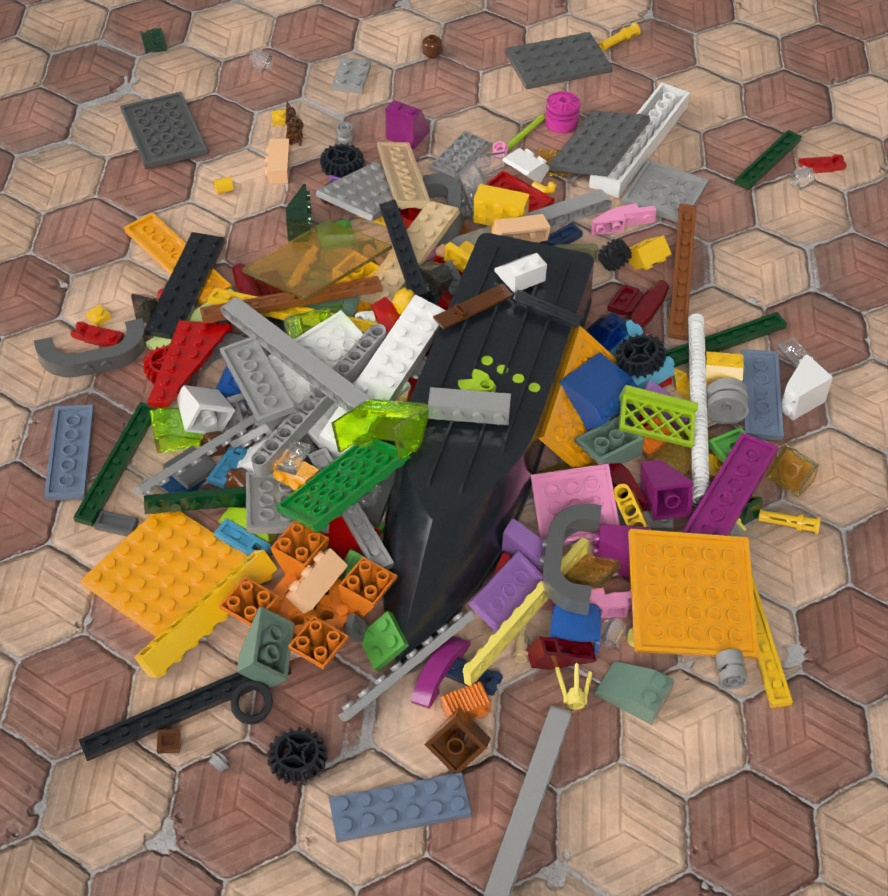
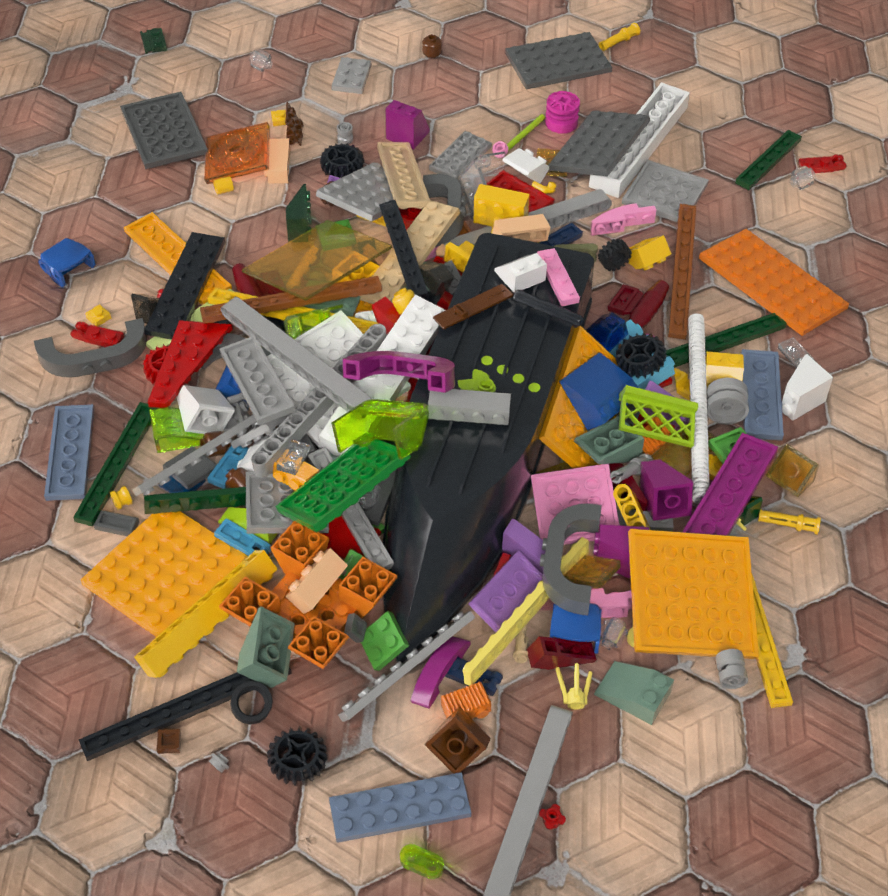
none -> blue piece [38,238,96,288]
none -> yellow wheel [110,486,133,510]
none -> clear orange piece [204,122,270,184]
none -> magenta arch [343,351,455,393]
none -> clear neon green plate [400,844,444,879]
none -> bright pink plate [537,248,580,306]
none -> red plate [539,804,566,829]
none -> light grey pin [610,453,653,484]
none -> orange plate [699,229,850,336]

